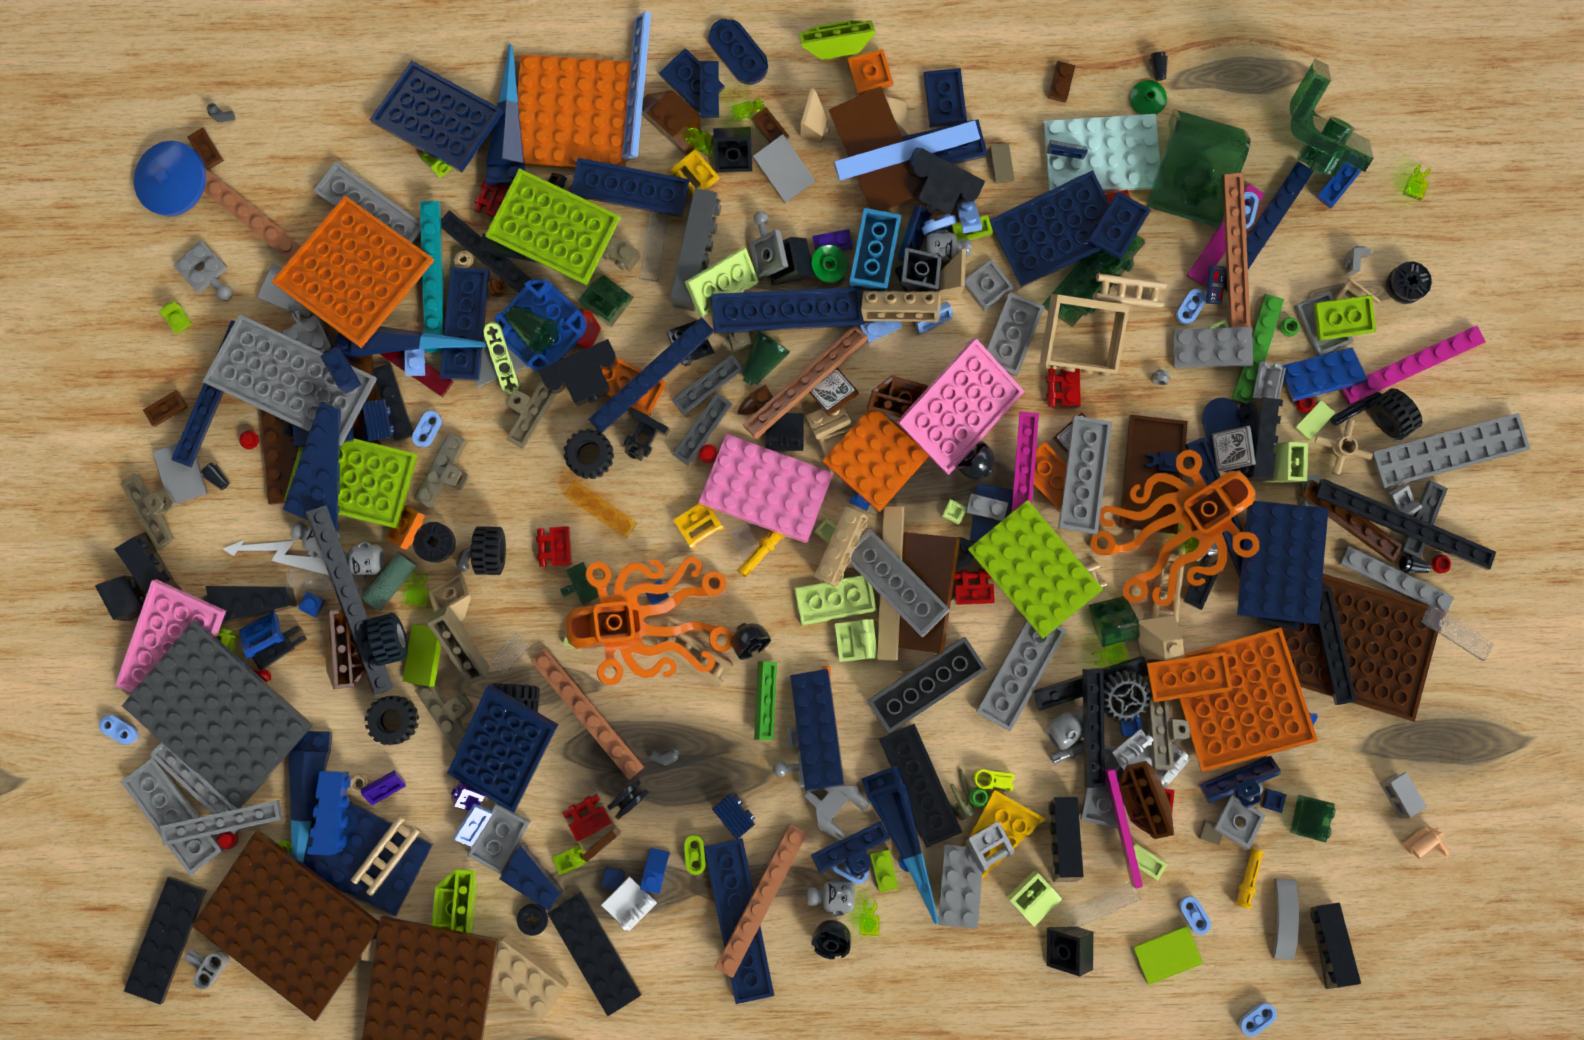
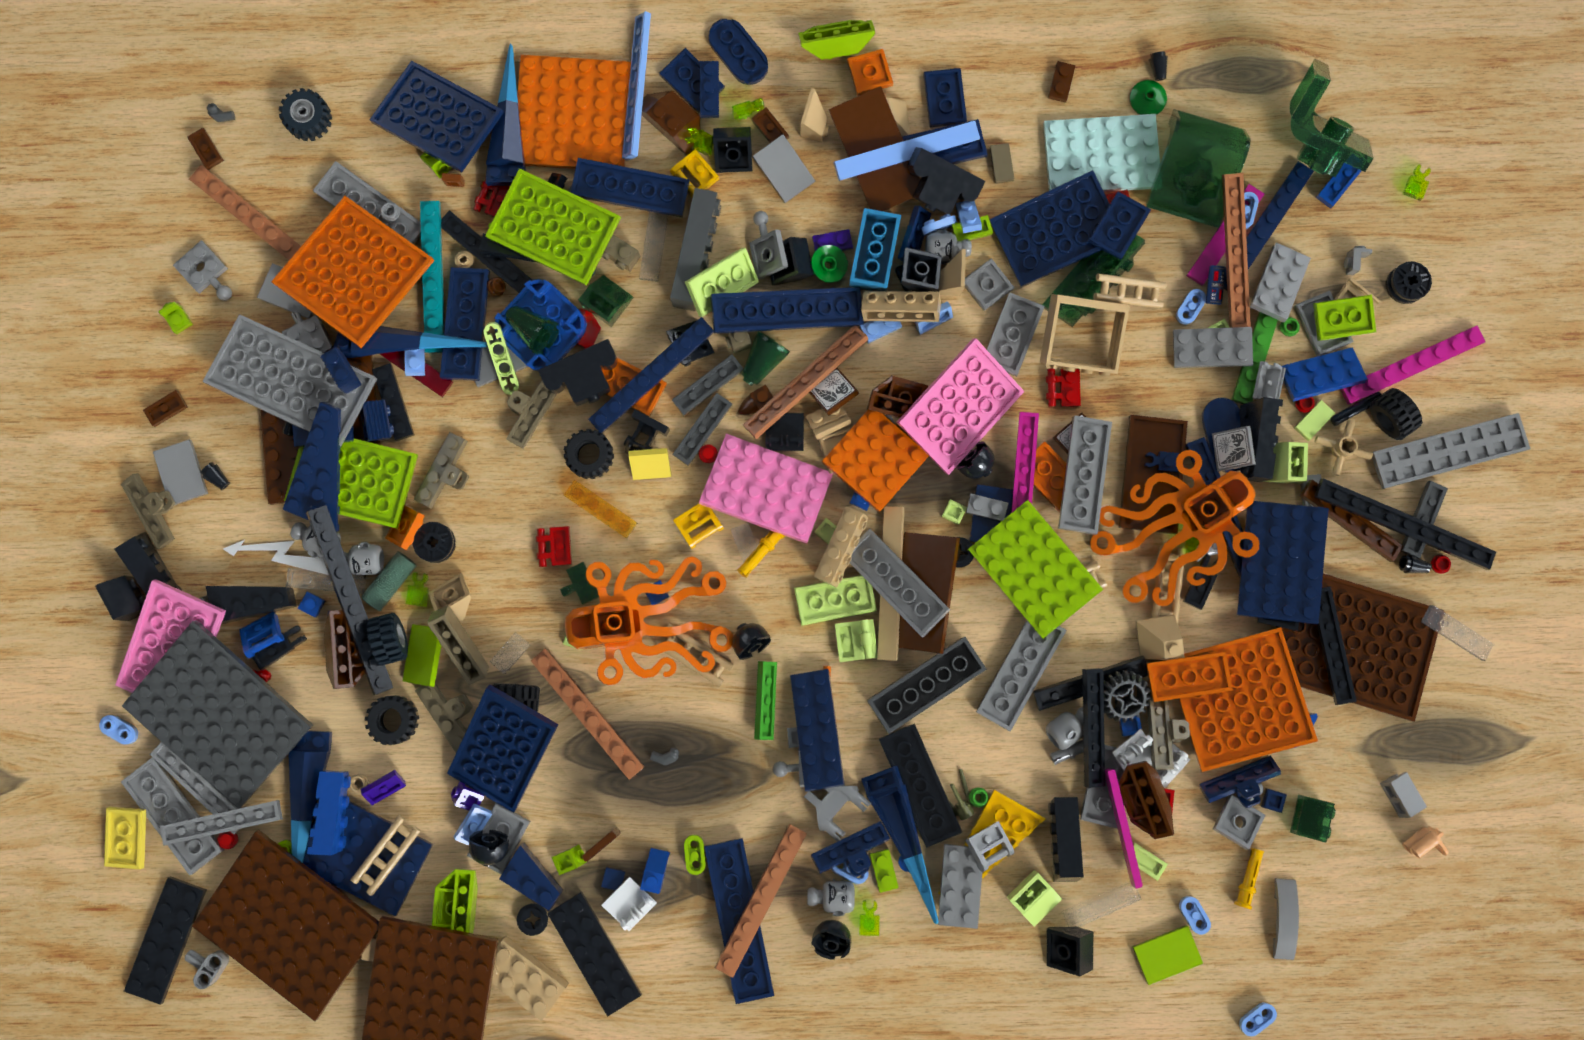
blue dish [134,141,206,217] -> none
dark blue plate [171,320,235,468] -> none
lime bracket [217,628,238,652] -> none
red plate [239,430,259,450] -> none
light blue plate [412,411,442,448] -> none
dark grey arm [456,547,471,572] -> none
black tyre [471,526,506,575] -> none
red plate [562,794,613,842] -> none
black wheel [607,779,650,820] -> none
dark blue brick [712,793,755,840] -> none
red plate [954,569,995,605] -> none
neon yellow piece [973,769,1014,791] -> none
dark blue slope [1047,140,1088,160] -> none
clear green slope [1088,596,1140,647] -> none
clear neon green plate [1092,640,1129,665] -> none
light grey plate [1152,370,1171,385] -> none
dark tan tile [1199,820,1222,845] -> none
black wedge [1310,902,1361,989] -> none
light grey plate [1339,546,1454,614] -> none
light grey bracket [1388,484,1422,515] -> none
none -> light yellow tile [104,807,146,869]
none -> black wheel [279,88,332,141]
none -> light grey plate [381,202,400,222]
none -> dark orange tile [442,173,465,187]
none -> black cylinder [469,830,509,867]
none -> light yellow tile [629,448,671,480]
none -> light grey plate [1250,242,1311,322]

